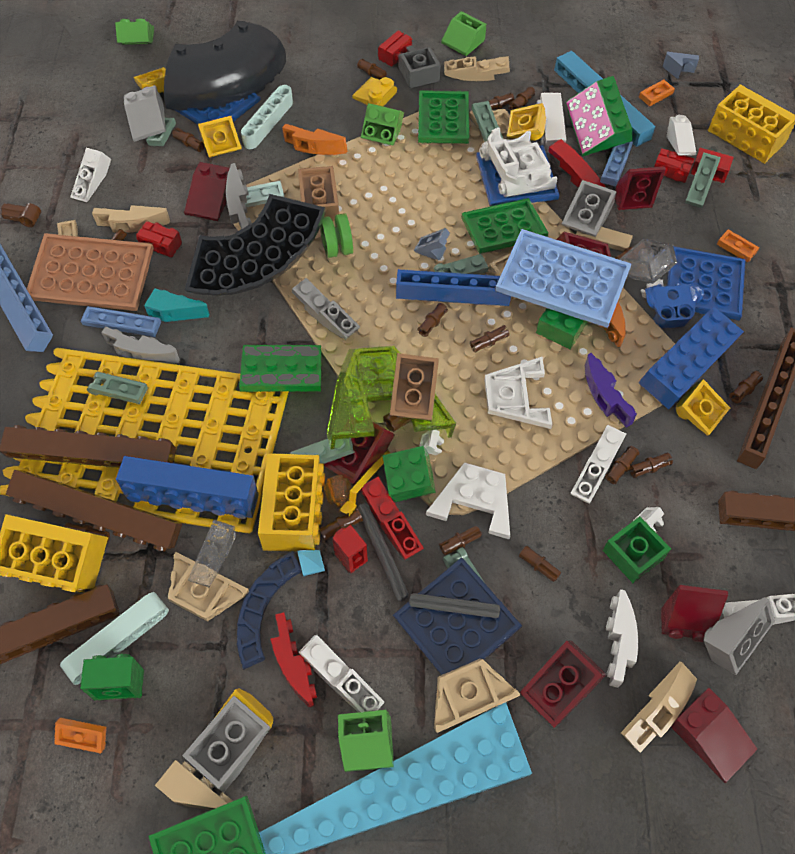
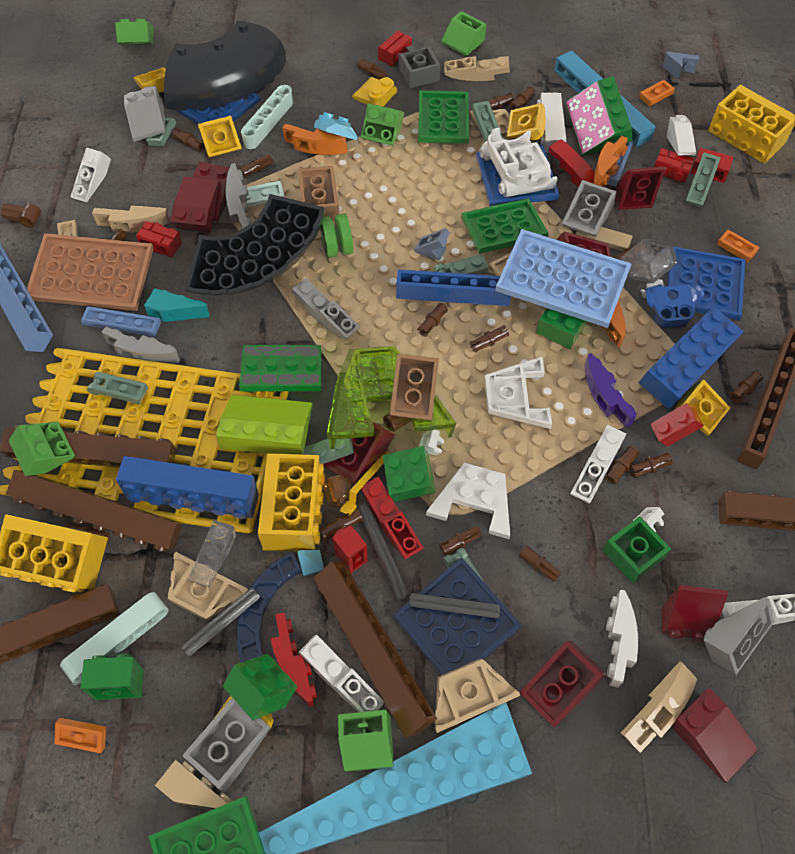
none -> bright green slope [9,421,75,476]
none -> dark red slope [171,176,220,233]
none -> dark grey axle [181,588,260,656]
none -> lime slope [216,395,312,455]
none -> green brick [223,654,298,721]
none -> reddish brown axle [240,154,273,178]
none -> reddish brown brick [313,561,437,738]
none -> medium azure slope [314,112,358,140]
none -> orange slope [594,136,628,186]
none -> red brick [650,403,704,446]

